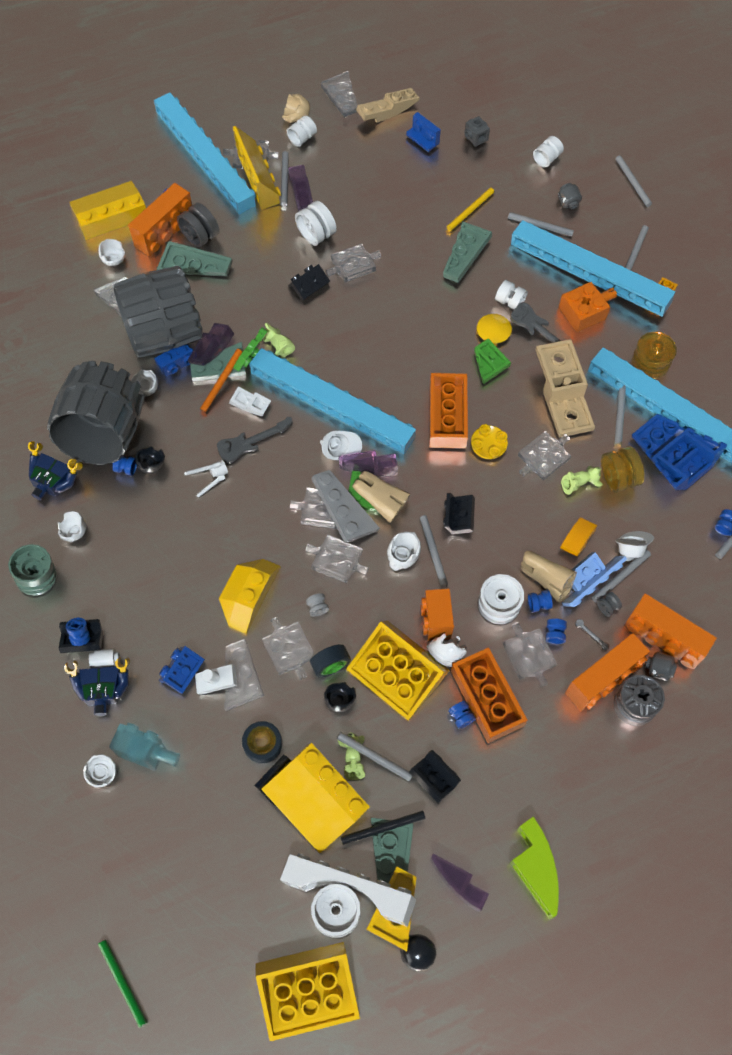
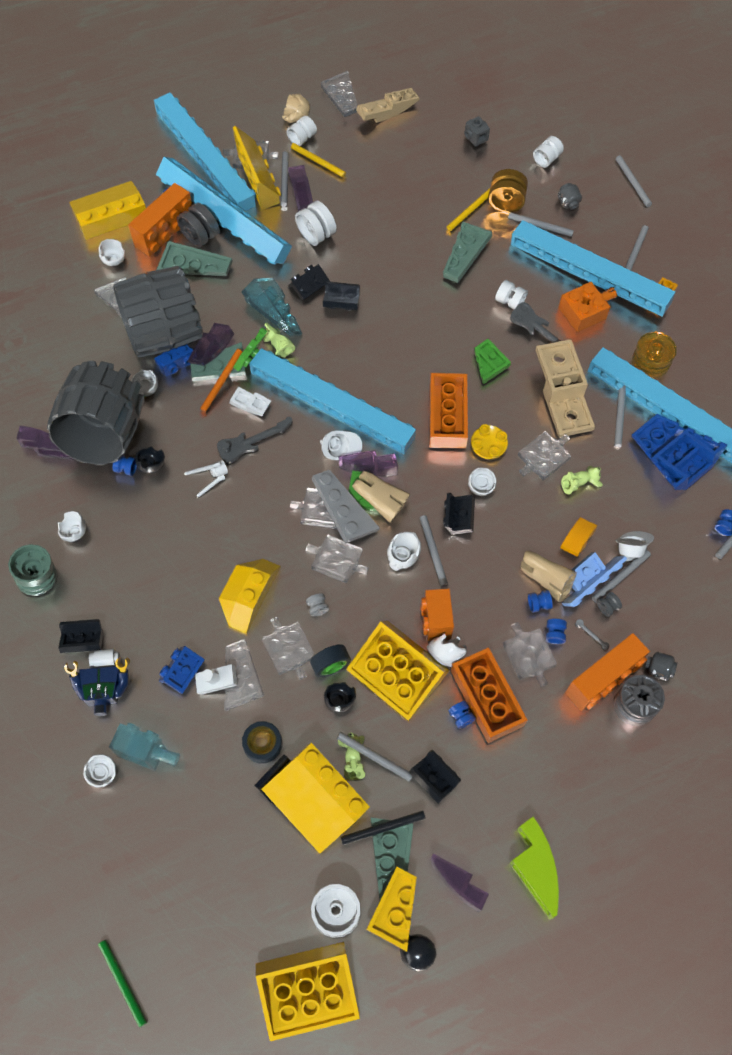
dark blue torso [28,441,83,500] -> none
blue wheel [66,617,90,646] -> none
white arch [280,853,416,927] -> none
clear plate [326,244,381,282] -> none
blue bracket [406,112,441,152] -> none
yellow dish [476,314,512,345] -> none
white wheel [478,574,524,624] -> none
clear yellow wheel [601,446,644,493] -> none
orange brick [624,593,717,669] -> none
none -> clear purple slope [16,426,74,459]
none -> medium azure brick [156,157,292,265]
none -> clear light blue wedge [241,278,302,337]
none -> yellow bar [291,143,346,178]
none -> black bracket [323,281,360,311]
none -> white hair [468,467,496,496]
none -> pearl gold wheel [489,169,528,213]

